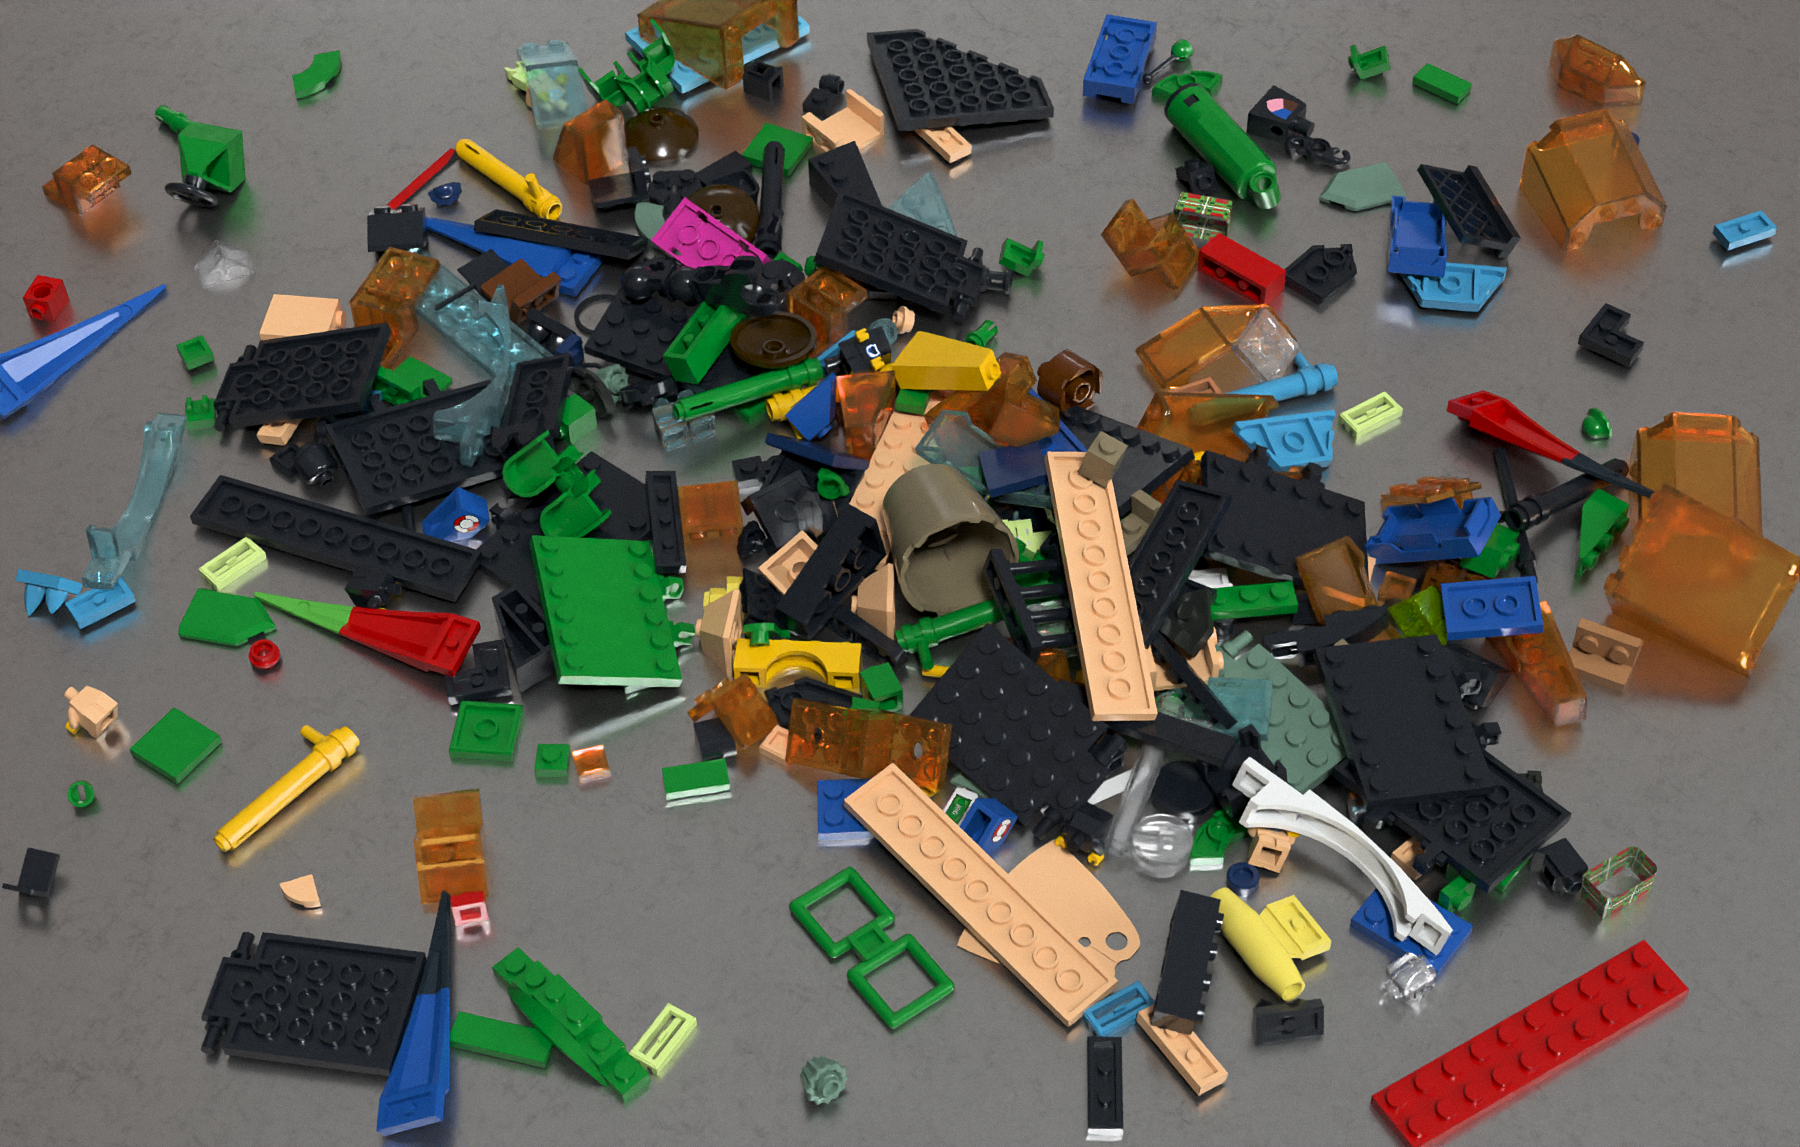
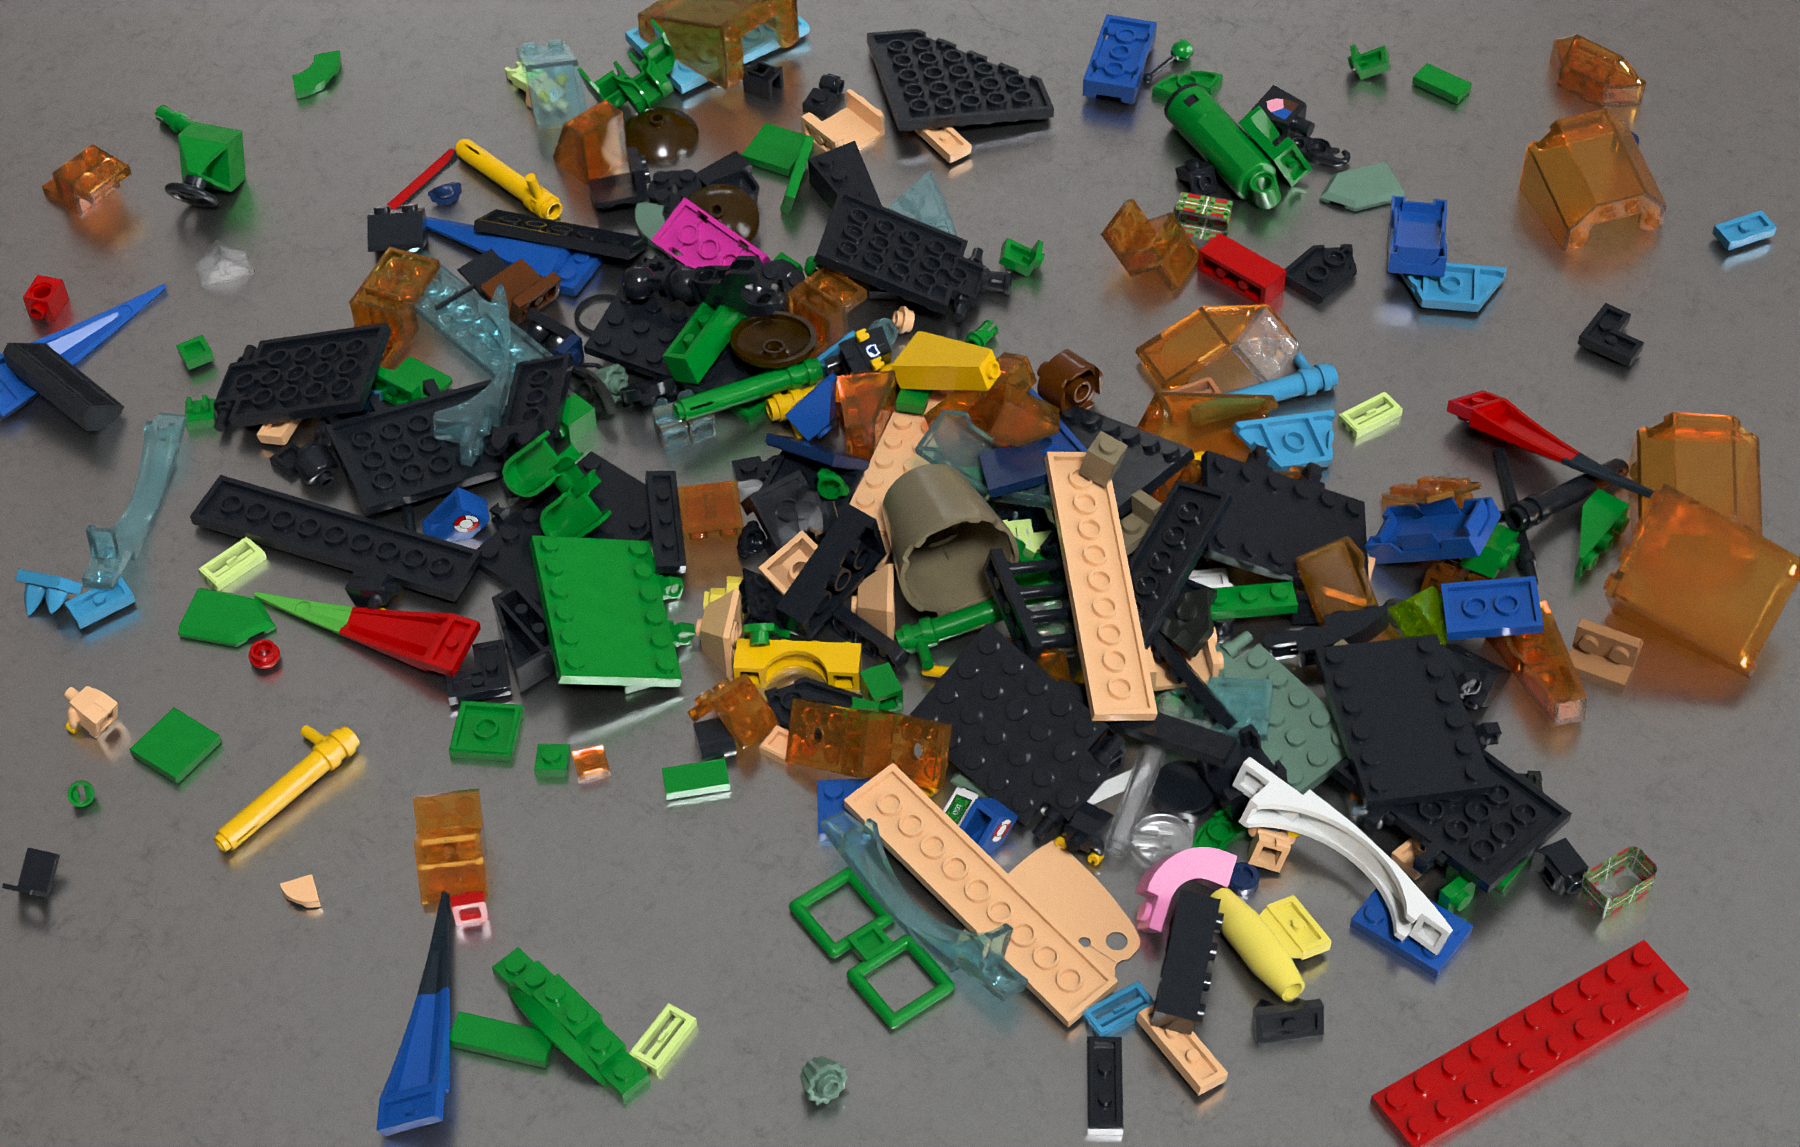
black plate [201,932,427,1076] -> none
light nougat panel [259,294,346,341] -> none
black cylinder [755,141,785,261] -> none
clear orange plate [1377,571,1417,609] -> none
clear head [1384,953,1437,1004] -> none
black fence [1417,164,1521,259] -> none
green piece [1581,408,1612,439] -> none
none -> black piece [3,343,125,431]
none -> green tile [780,136,814,214]
none -> clear light blue slope [820,811,1028,1002]
none -> bright pink arch [1135,847,1237,934]
none -> green panel [1238,106,1313,187]

